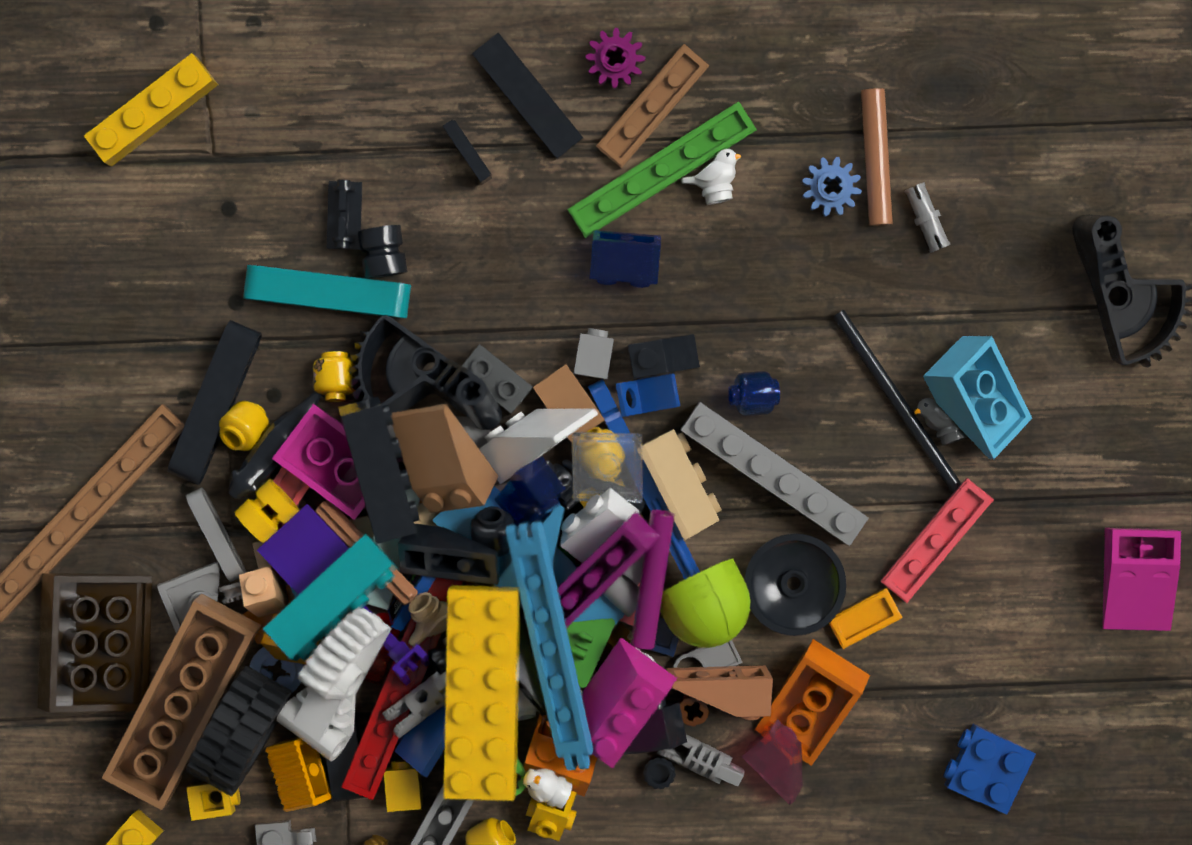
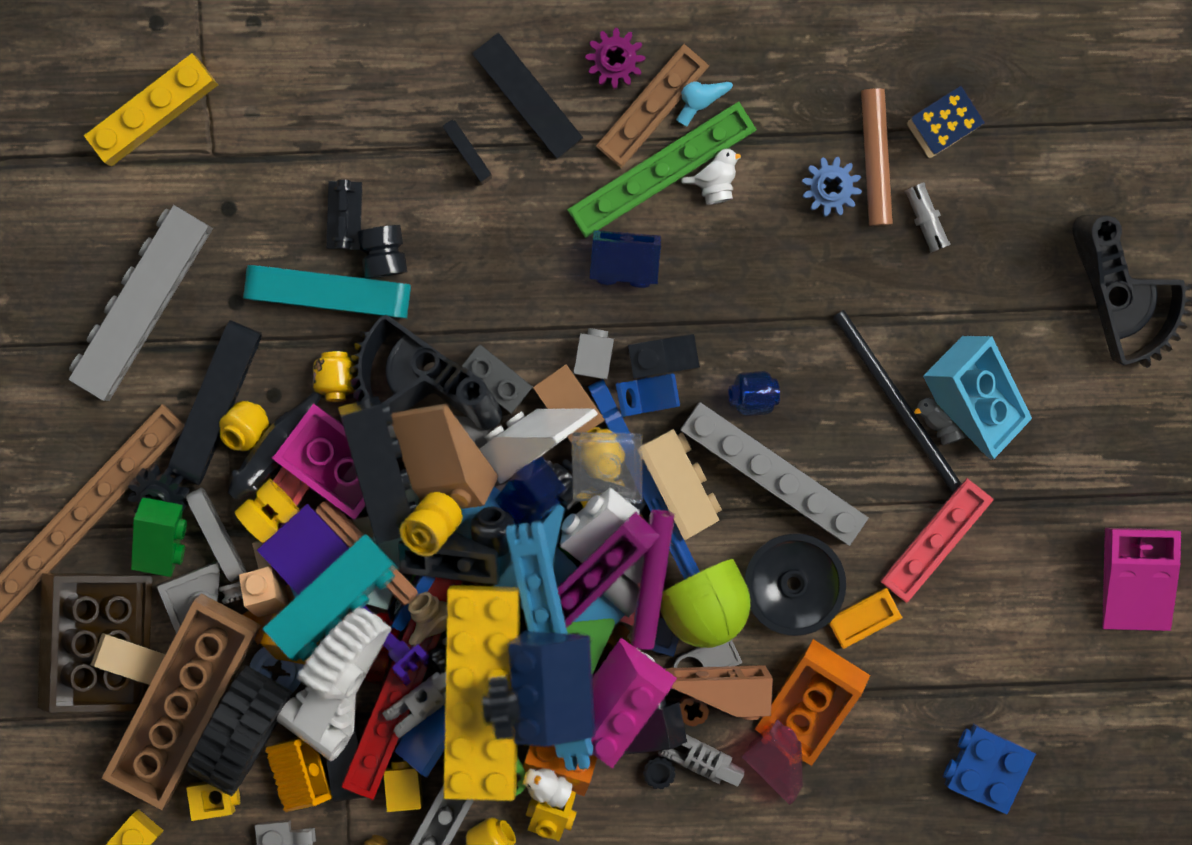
none -> light grey brick [68,205,213,401]
none -> tan tile [91,633,166,685]
none -> black gear [128,464,189,513]
none -> green brick [131,497,187,577]
none -> yellow wheel [400,492,463,556]
none -> black gear [482,676,520,740]
none -> dark blue slope [509,631,595,747]
none -> medium azure animal [676,82,733,126]
none -> dark blue piece [907,86,985,158]

